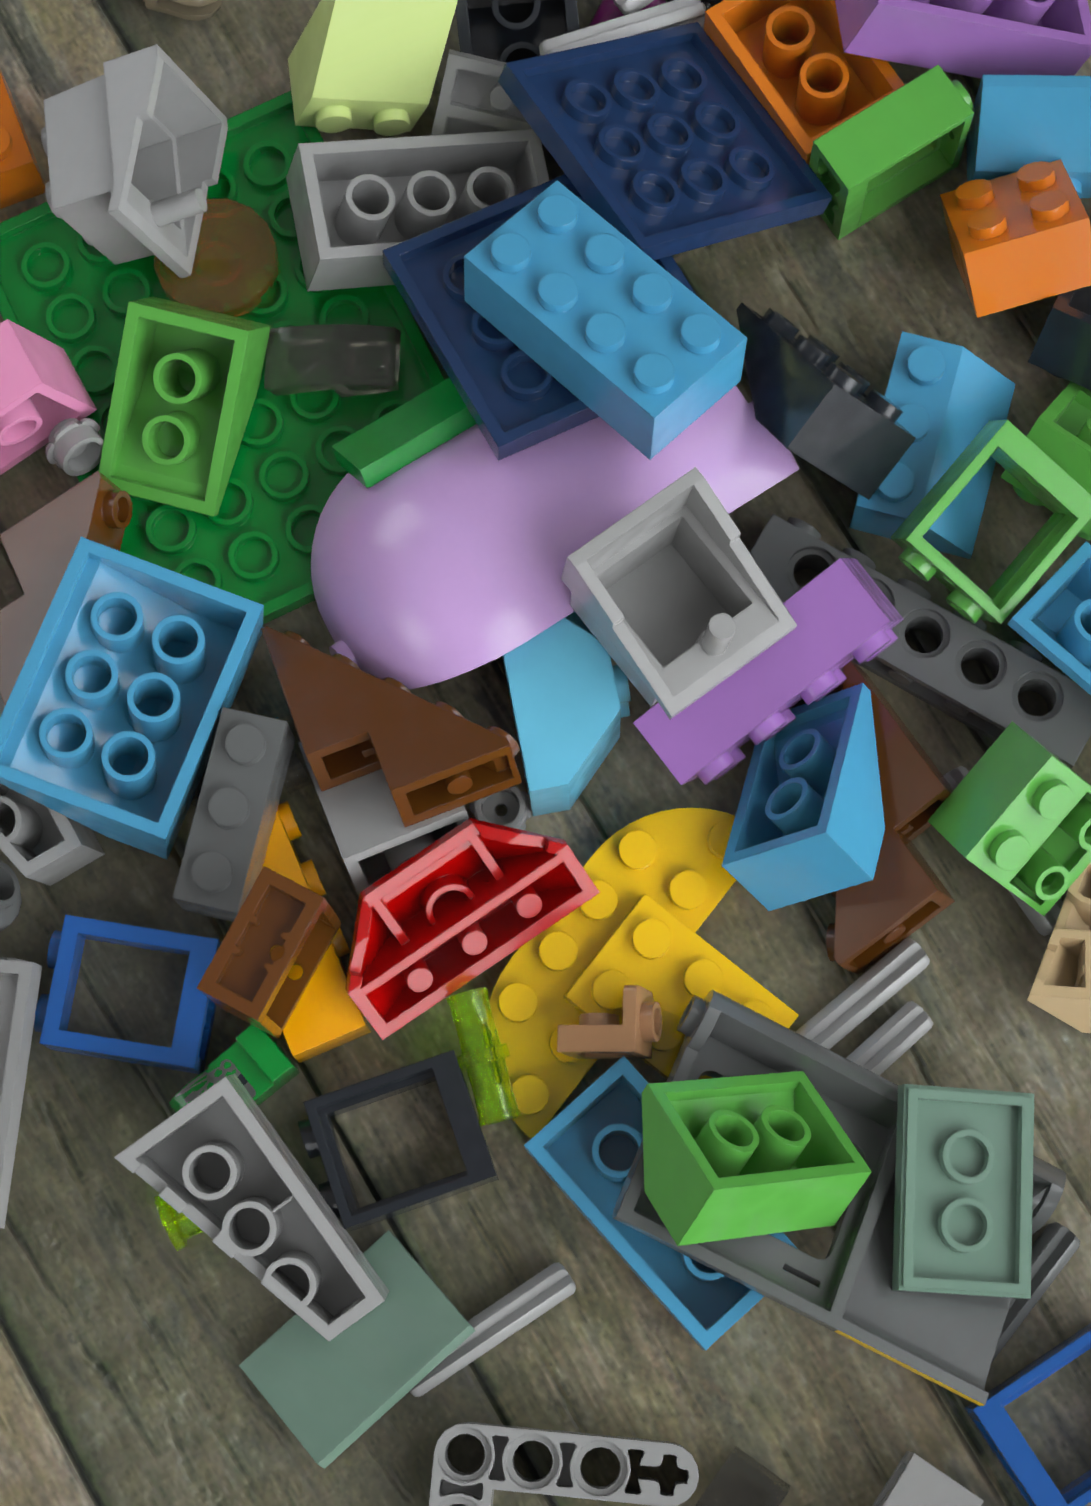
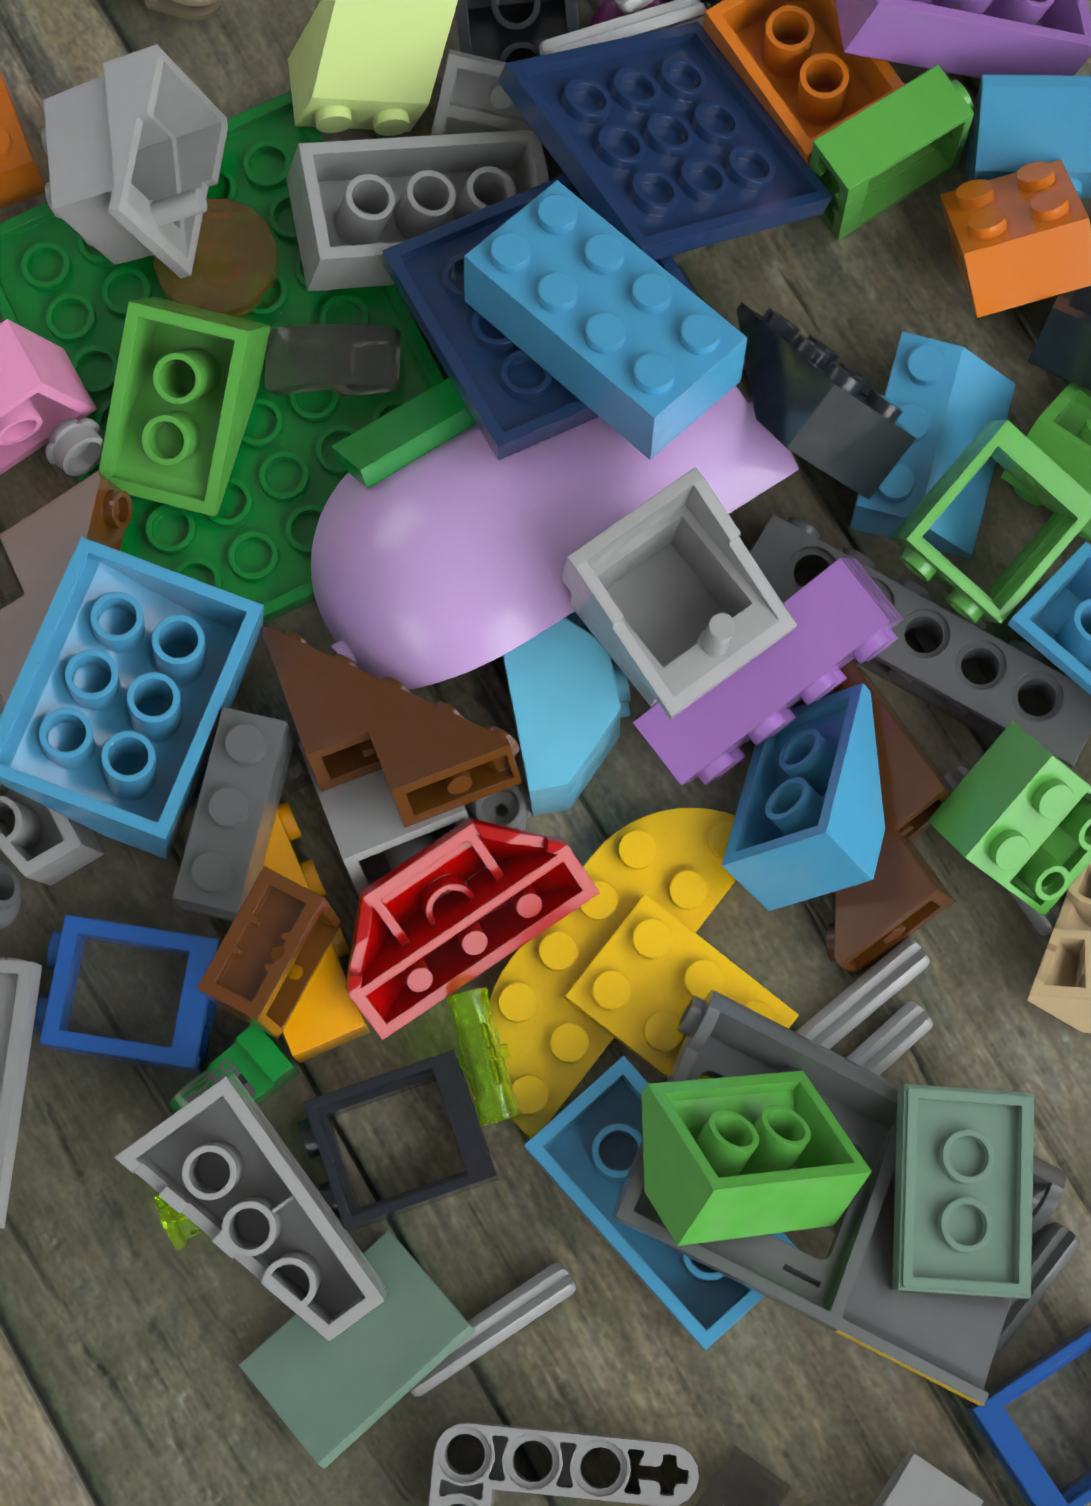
medium nougat bracket [557,985,662,1059] -> none

